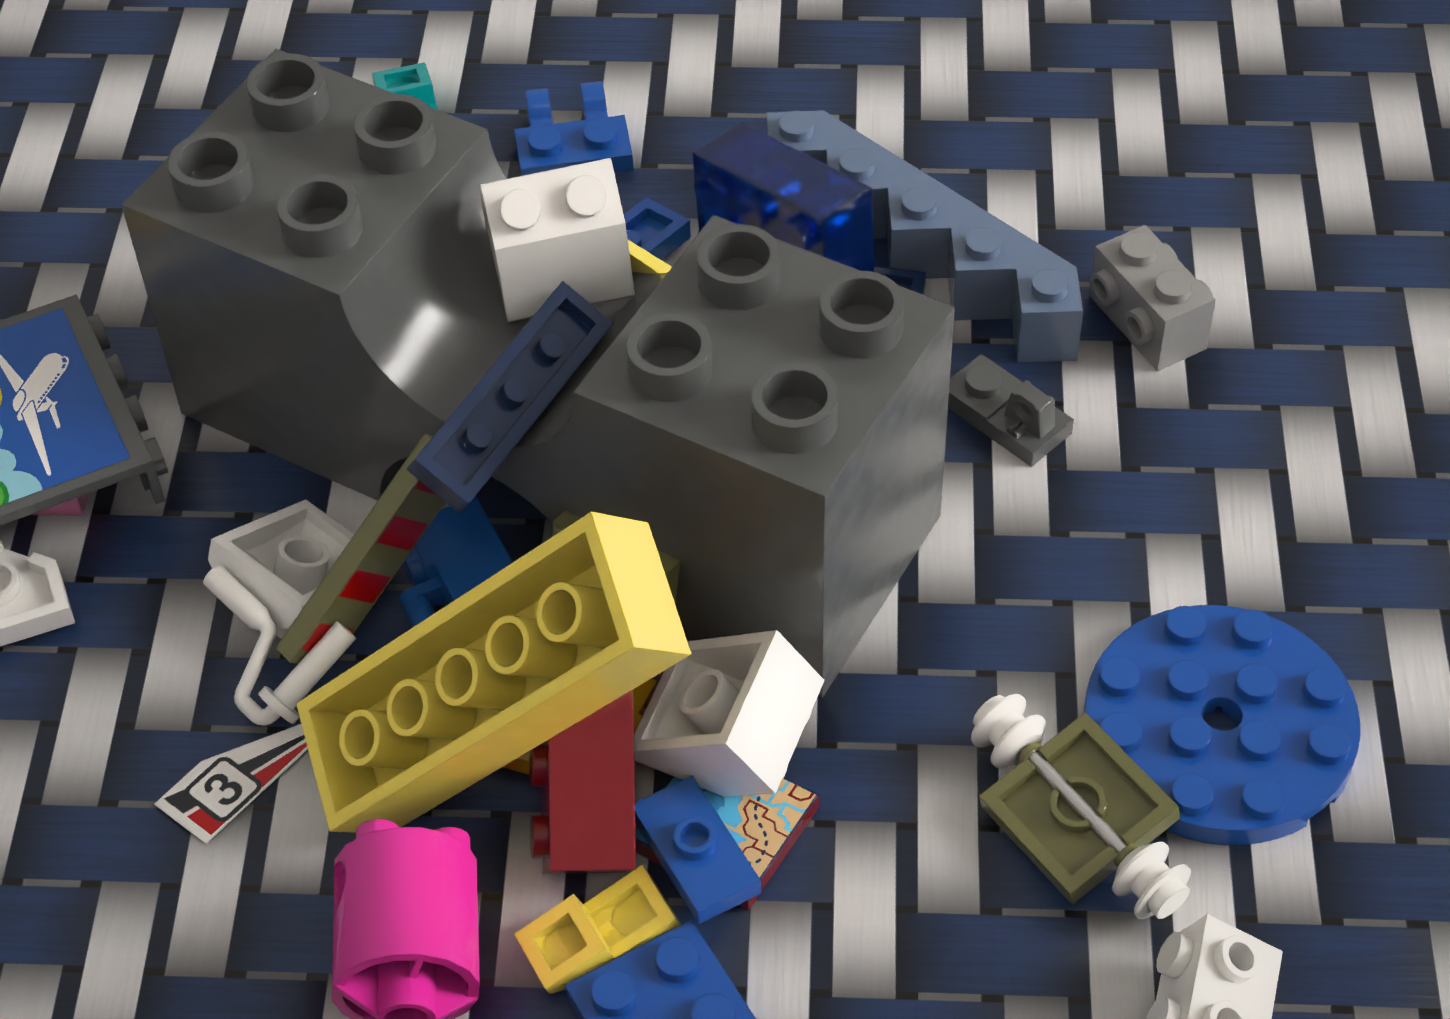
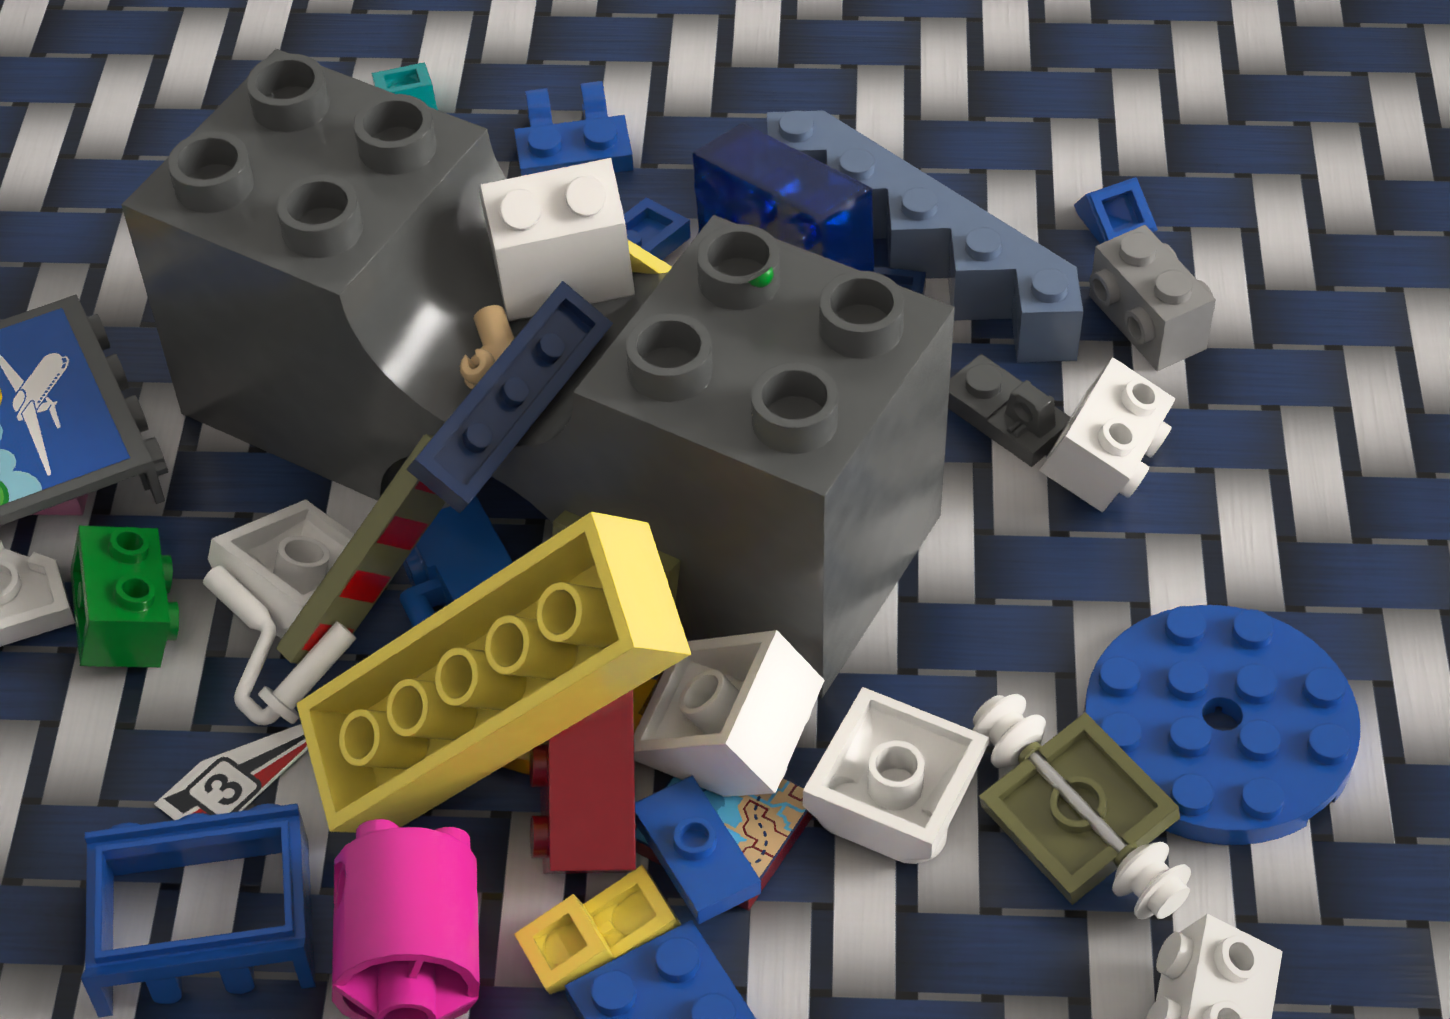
none -> green brick [70,525,179,668]
none -> blue window [81,803,316,1018]
none -> tan arm [460,305,514,389]
none -> green piece [748,266,774,288]
none -> white slope [803,687,989,864]
none -> white brick [1039,357,1175,513]
none -> blue slope [1074,177,1158,244]

